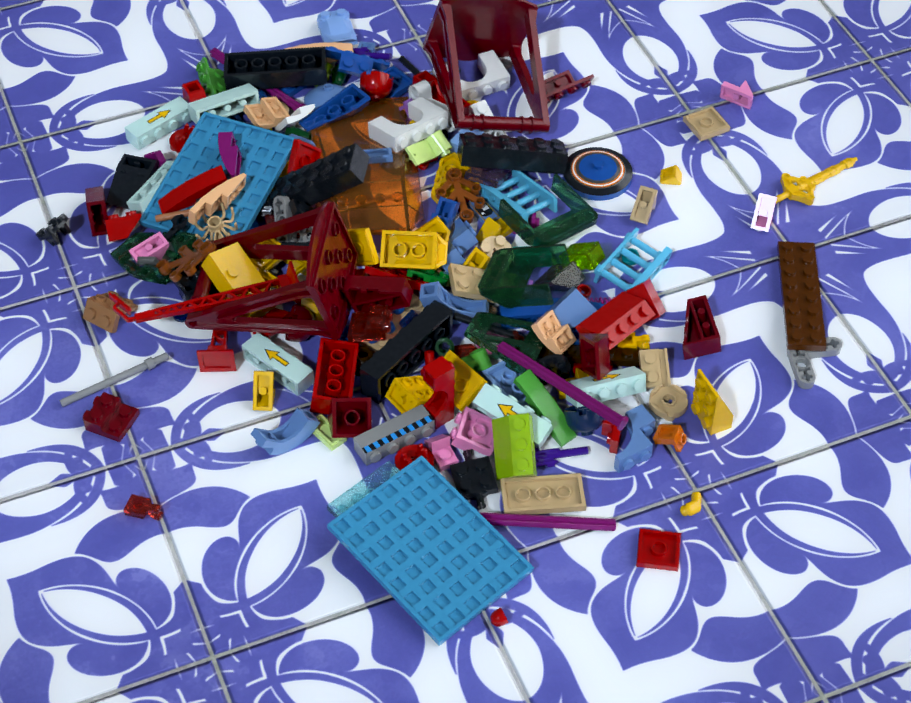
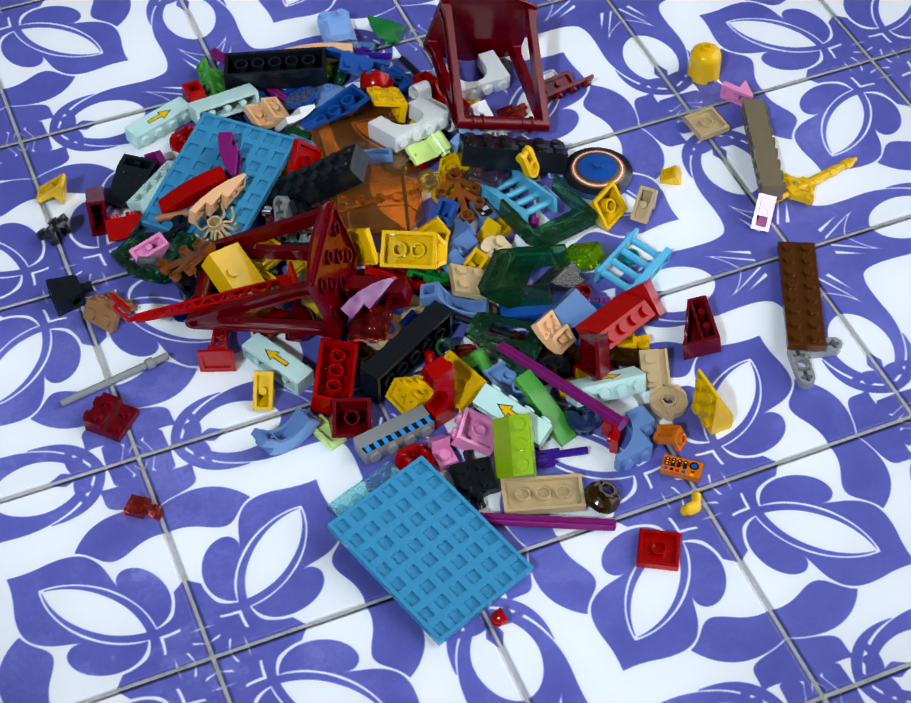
none -> yellow slope [36,173,67,204]
none -> black torso [46,275,94,316]
none -> blue tile [285,86,319,110]
none -> slope [340,276,398,319]
none -> yellow bracket [366,86,408,123]
none -> green slope [367,15,407,46]
none -> clear yellow head [417,169,440,194]
none -> clear red plate [497,103,528,117]
none -> yellow plate [515,145,540,178]
none -> dark brown piece [584,480,621,514]
none -> yellow slope [585,180,628,231]
none -> orange tile [660,454,704,483]
none -> yellow cylinder [687,42,722,85]
none -> dark tan brick [741,98,786,200]

